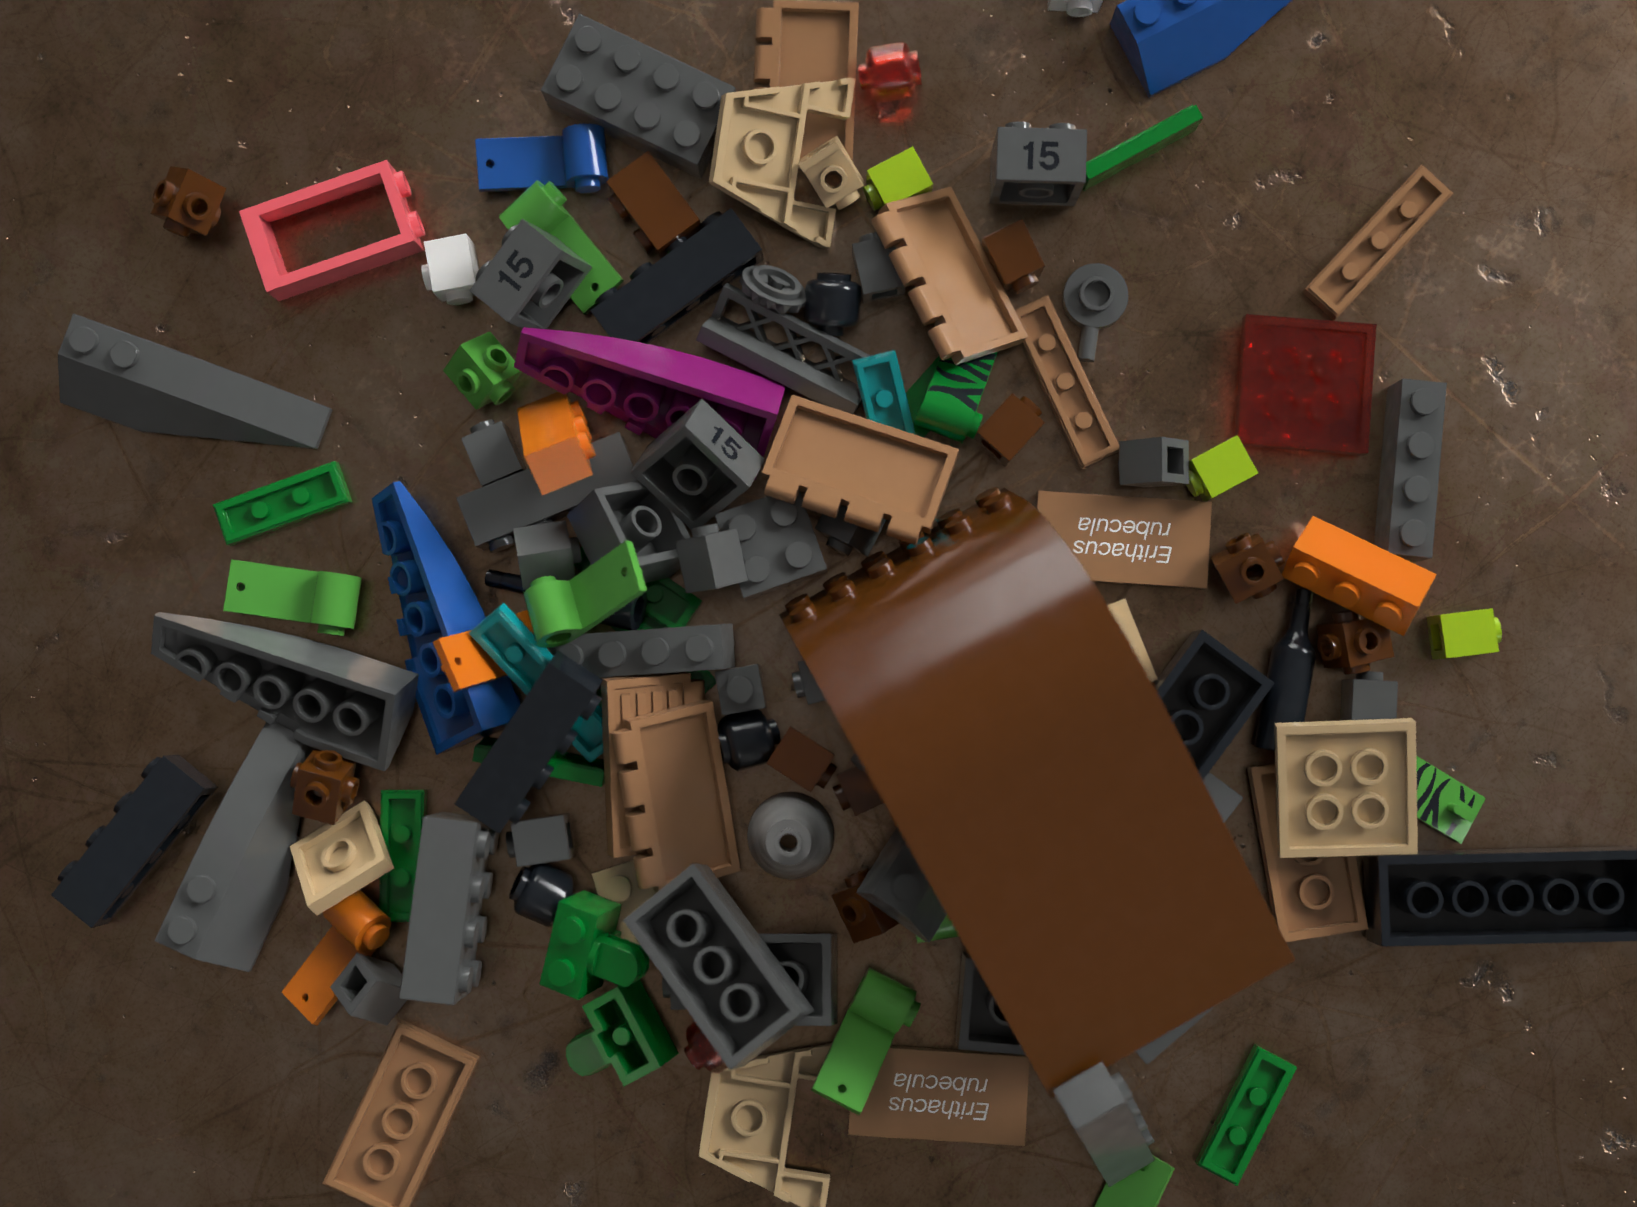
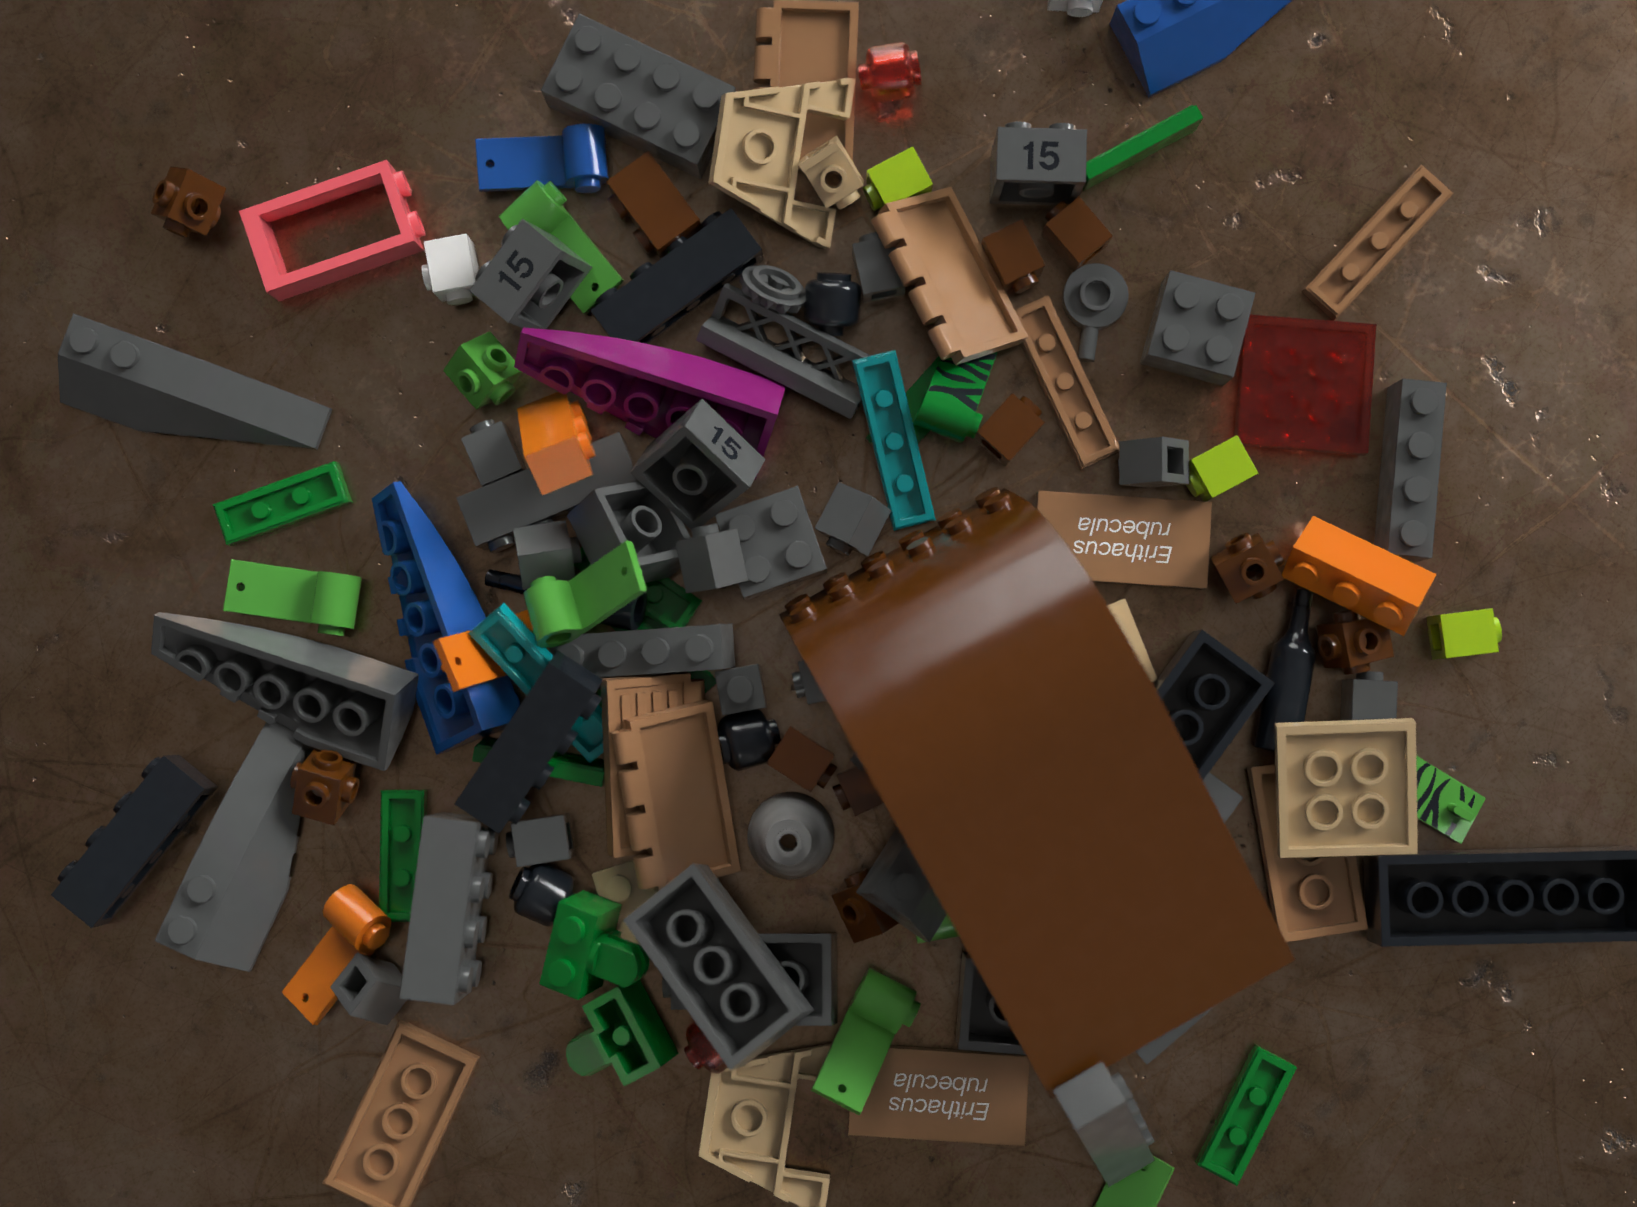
tan plate [290,800,394,915] -> none
medium nougat hinge [761,395,959,545] -> none
none -> reddish brown brick [1041,196,1113,272]
none -> dark grey brick [1140,270,1255,386]

